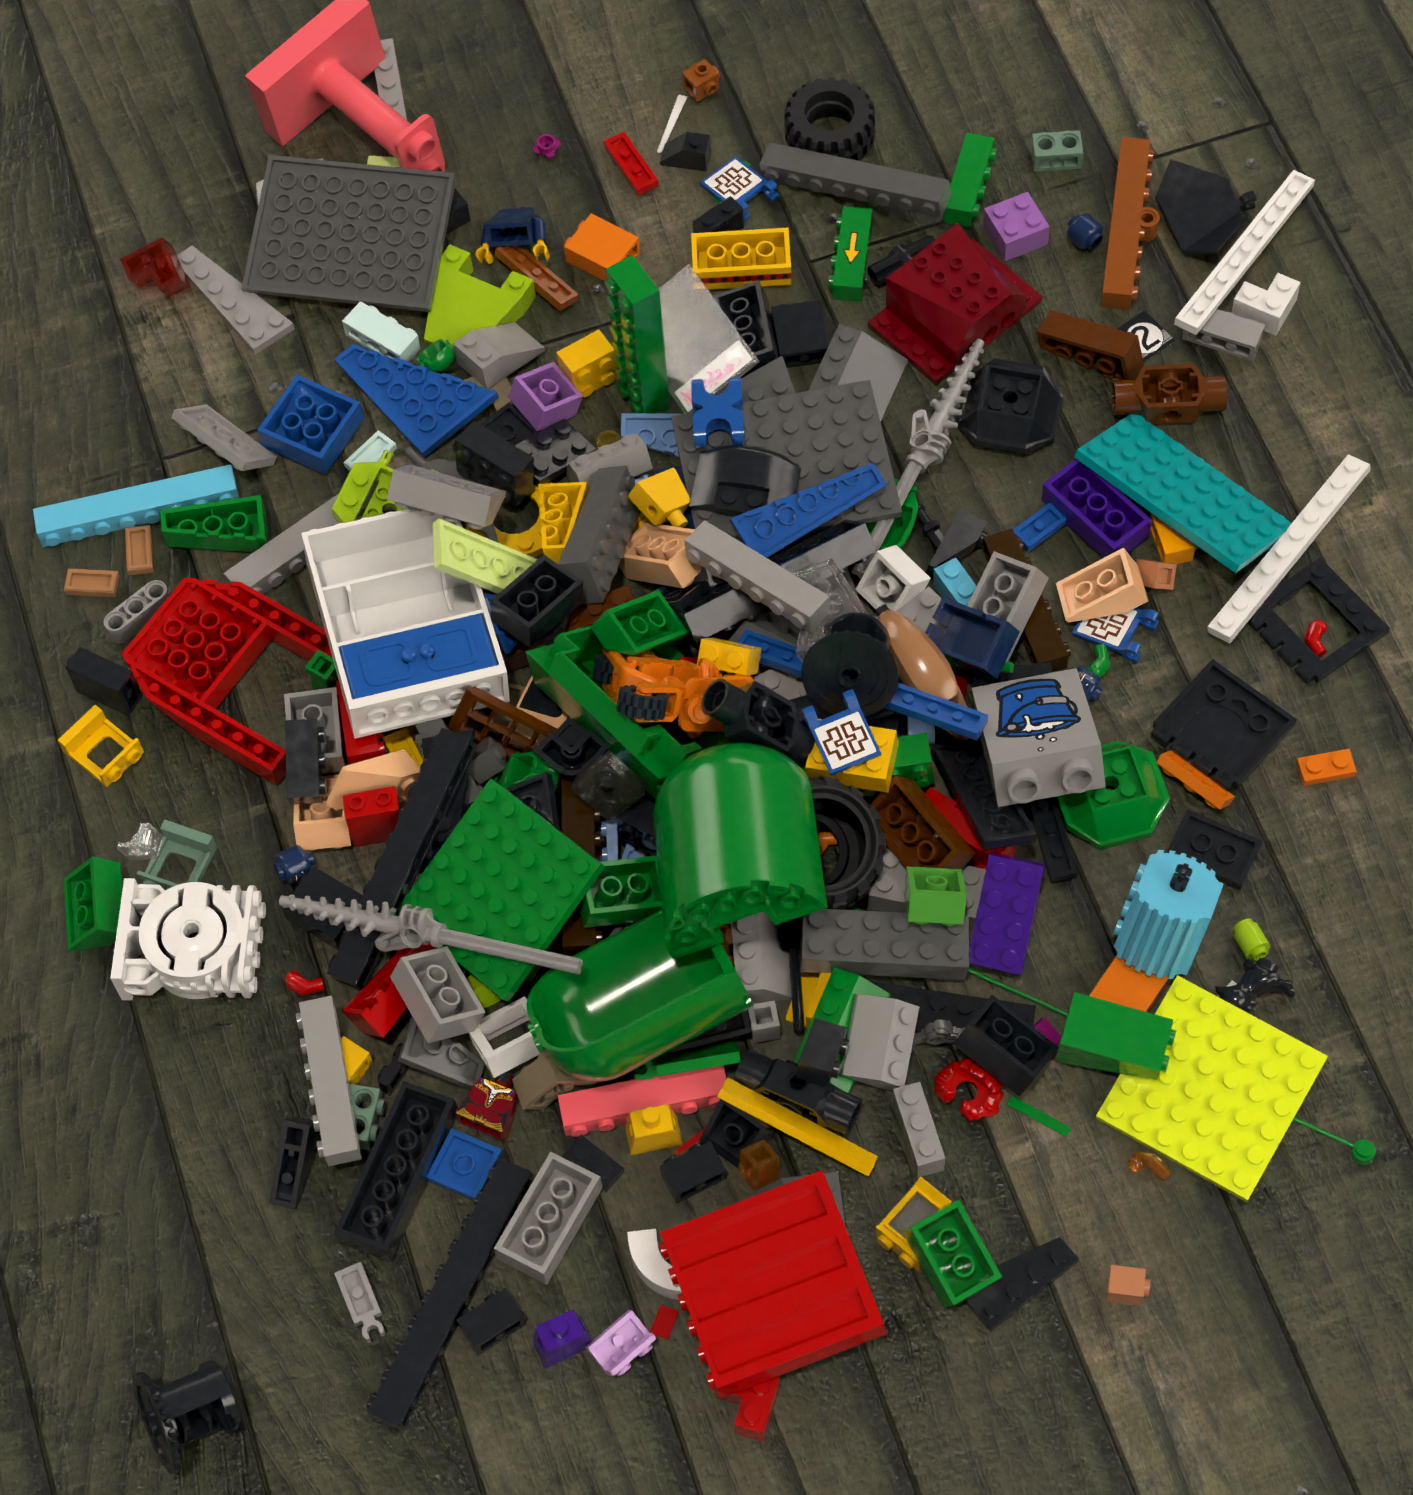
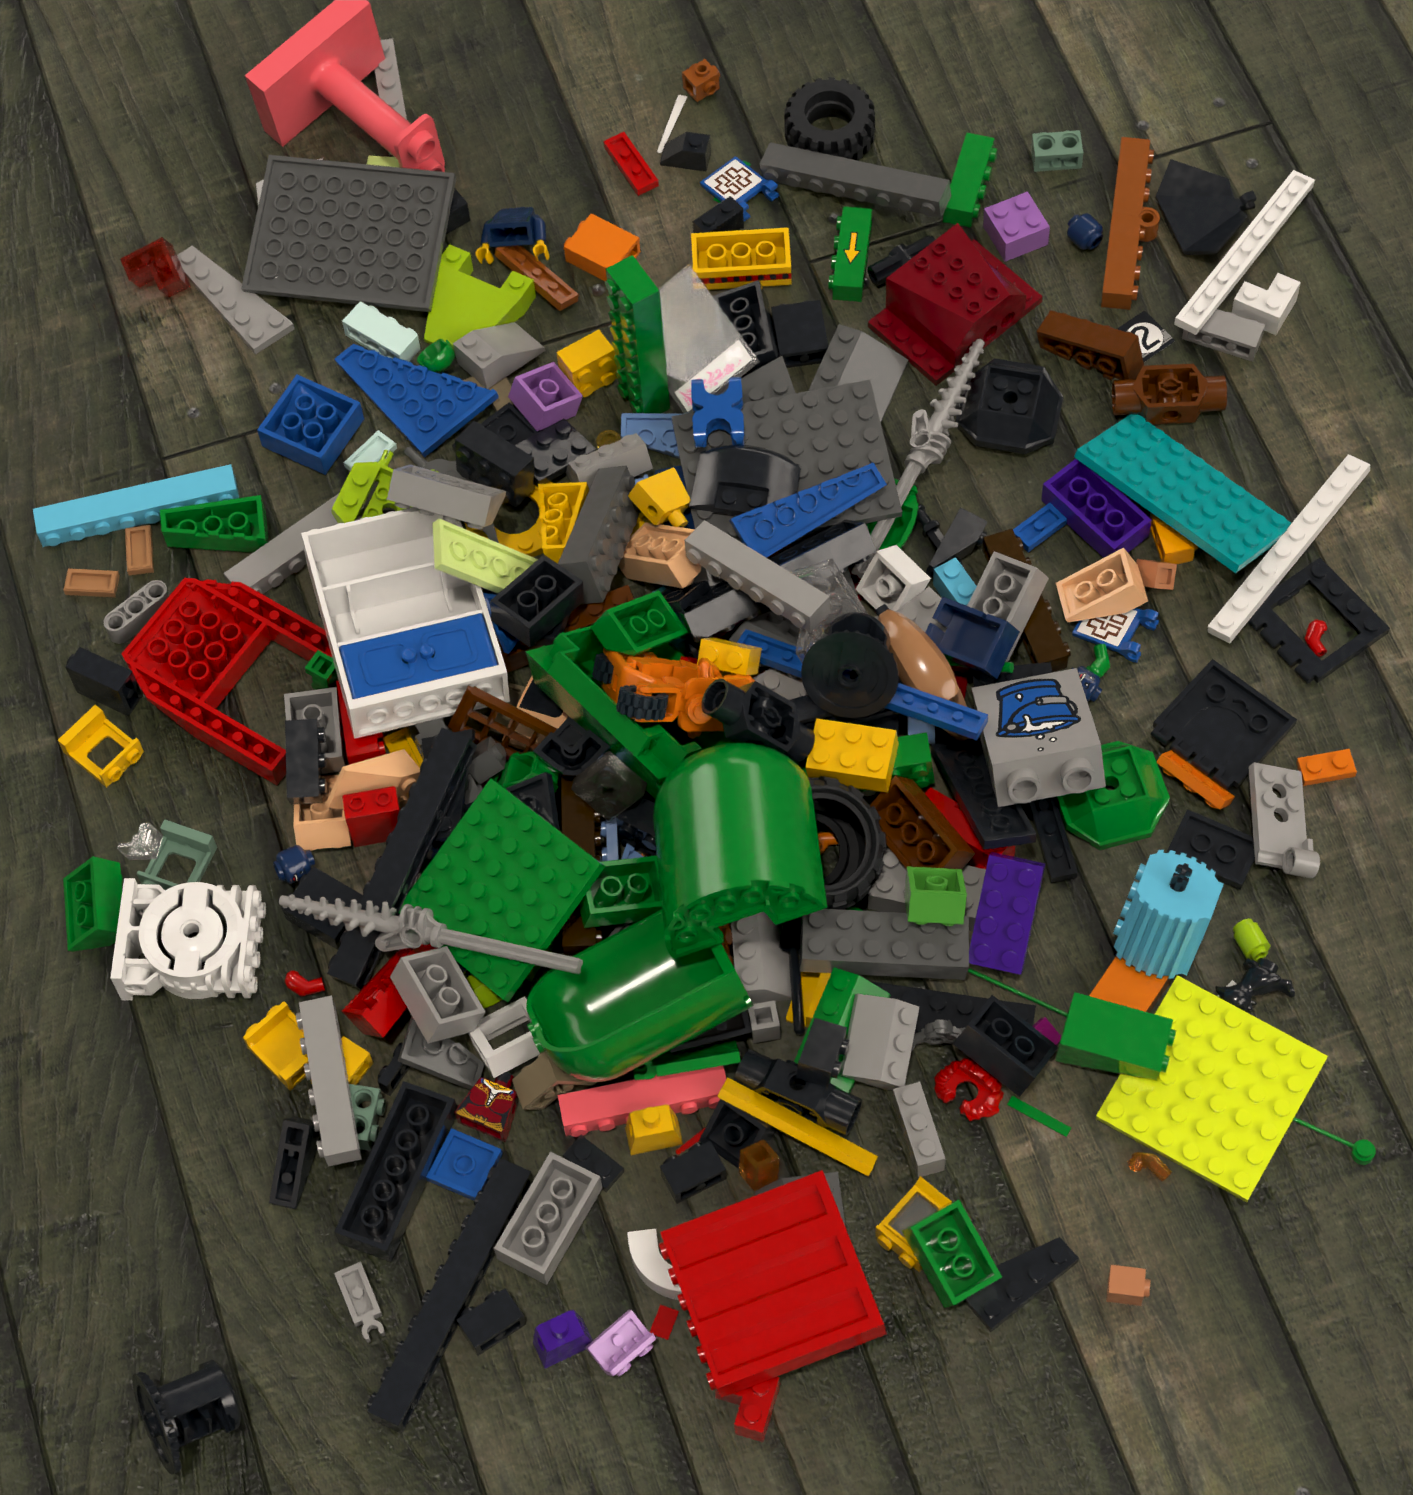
light grey plate [171,404,277,471] -> none
magenta plate [533,134,561,158] -> none
flag [802,689,882,776] -> none
none -> yellow panel [243,1001,309,1091]
none -> light grey hinge [1249,762,1320,878]

